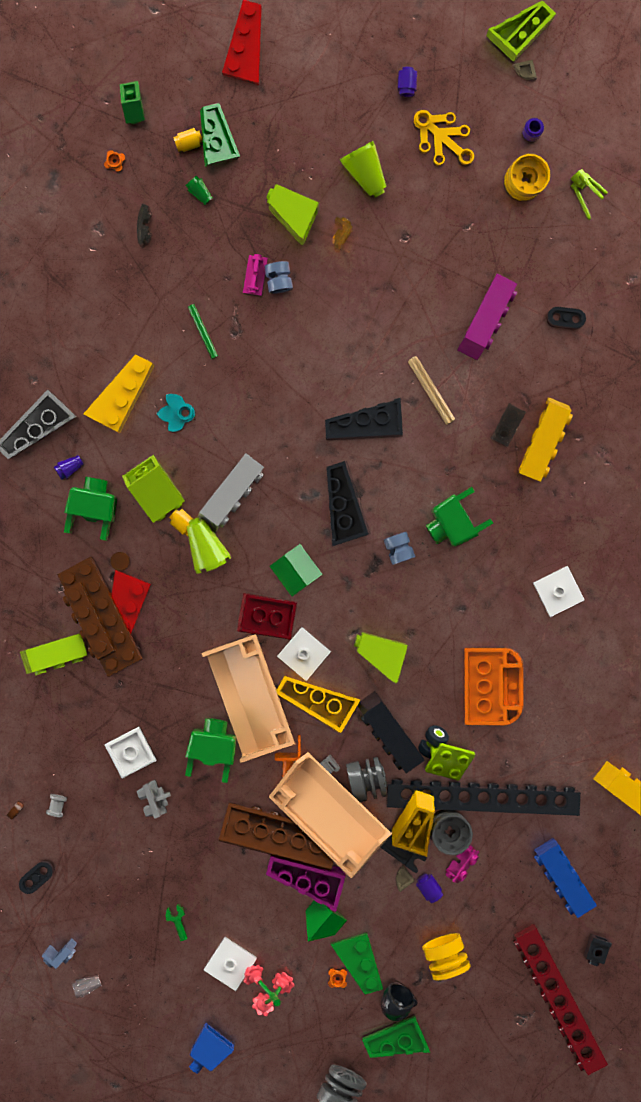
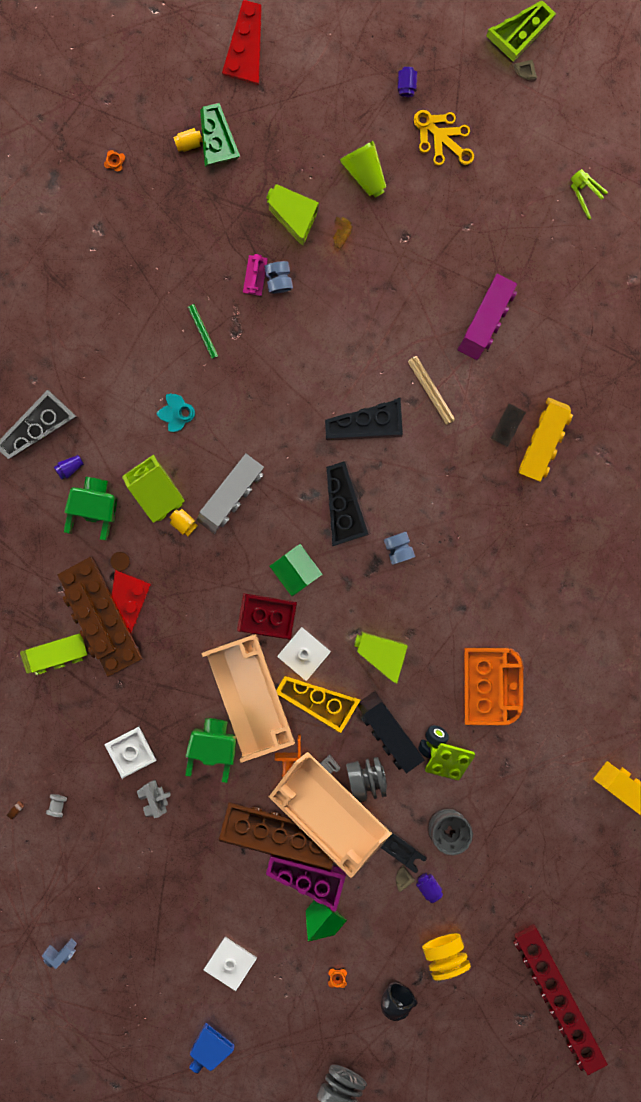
black plate [19,861,54,894] -> none
clear cone [72,975,102,998] -> none
yellow wedge [83,354,155,433] -> none
green slope [119,81,145,124] -> none
clear smoke slope [137,204,152,248] -> none
green bar [165,904,188,941] -> none
green cone [185,176,213,205] -> none
lime cone [187,517,231,573] -> none
coral plant [243,965,295,1017] -> none
green wing [330,933,383,995] -> none
green wing [362,1015,430,1058] -> none
black brick [386,779,581,816] -> none
yellow wedge [392,790,434,857] -> none
green piece [425,487,494,547] -> none
dark pink hinge [445,845,480,883] -> none
yellow wheel [504,154,550,201] -> none
dark purple brick [523,118,544,142] -> none
white plate [533,566,584,617] -> none
blue wedge [534,838,597,918] -> none
black plate [547,307,586,329] -> none
black brick [584,934,612,966] -> none

